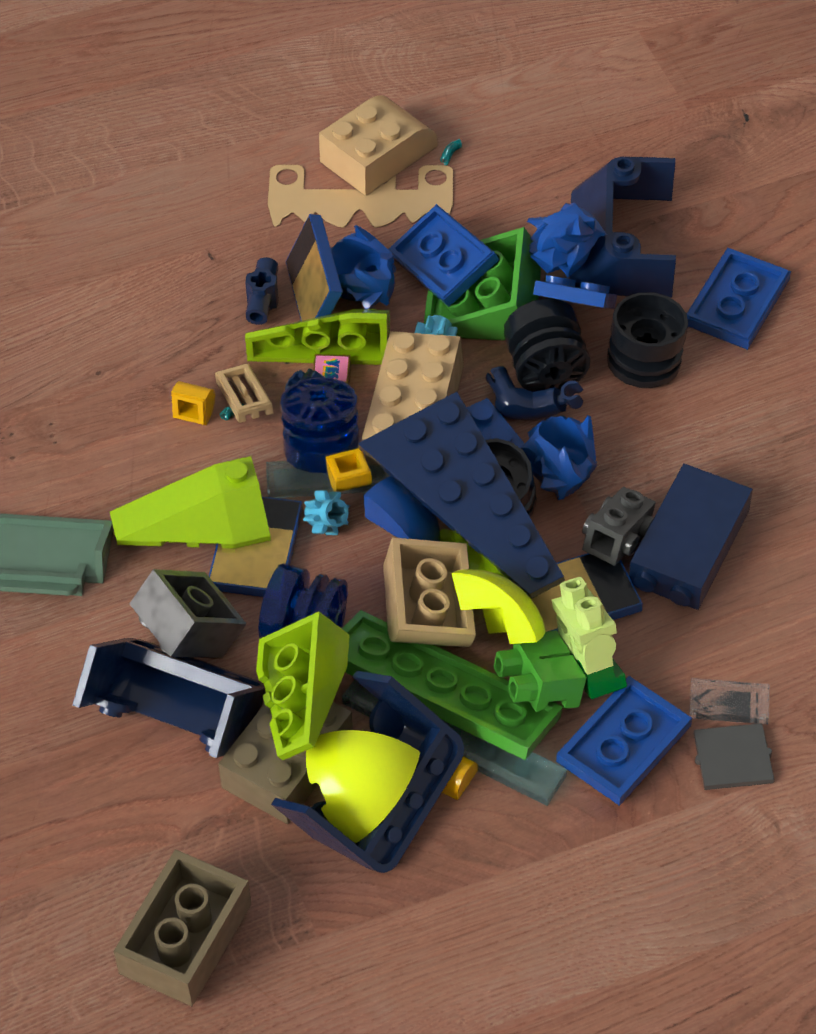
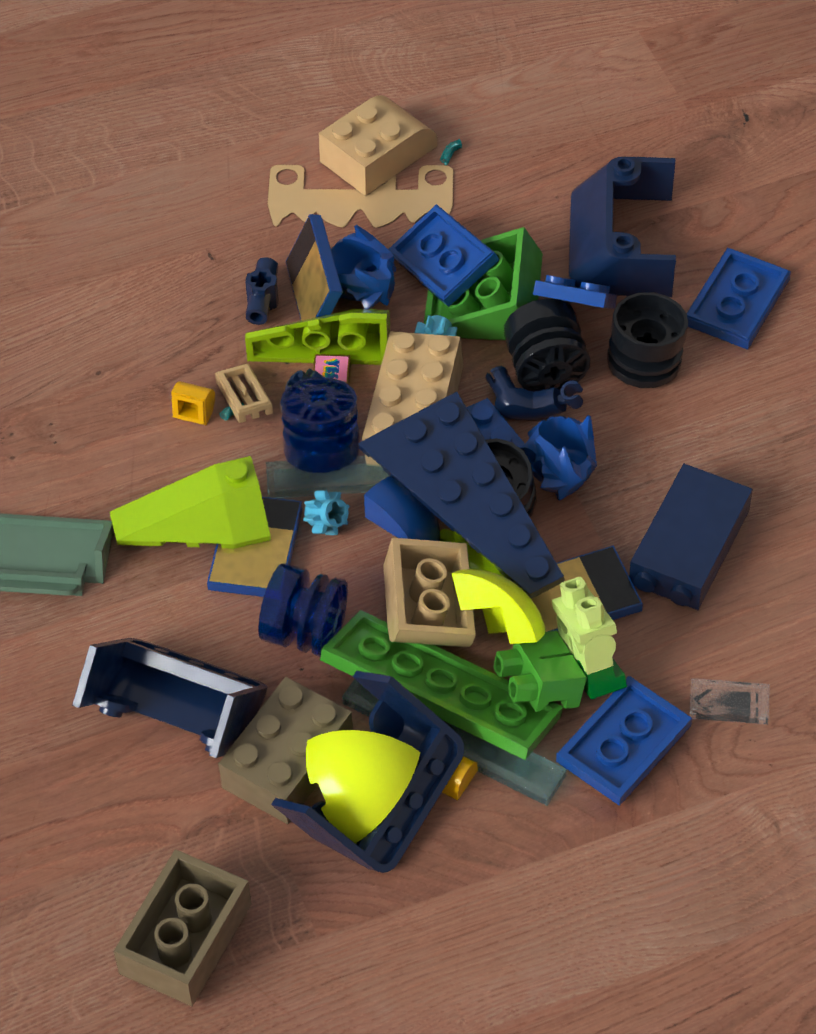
flat silver brick [129,569,246,658] -> none
lime wedge [256,612,350,760] -> none
yellow brick [325,448,372,492] -> none
blue hair [527,202,607,278] -> none
dark grey brick [582,486,656,566] -> none
dark grey piece [693,723,774,790] -> none

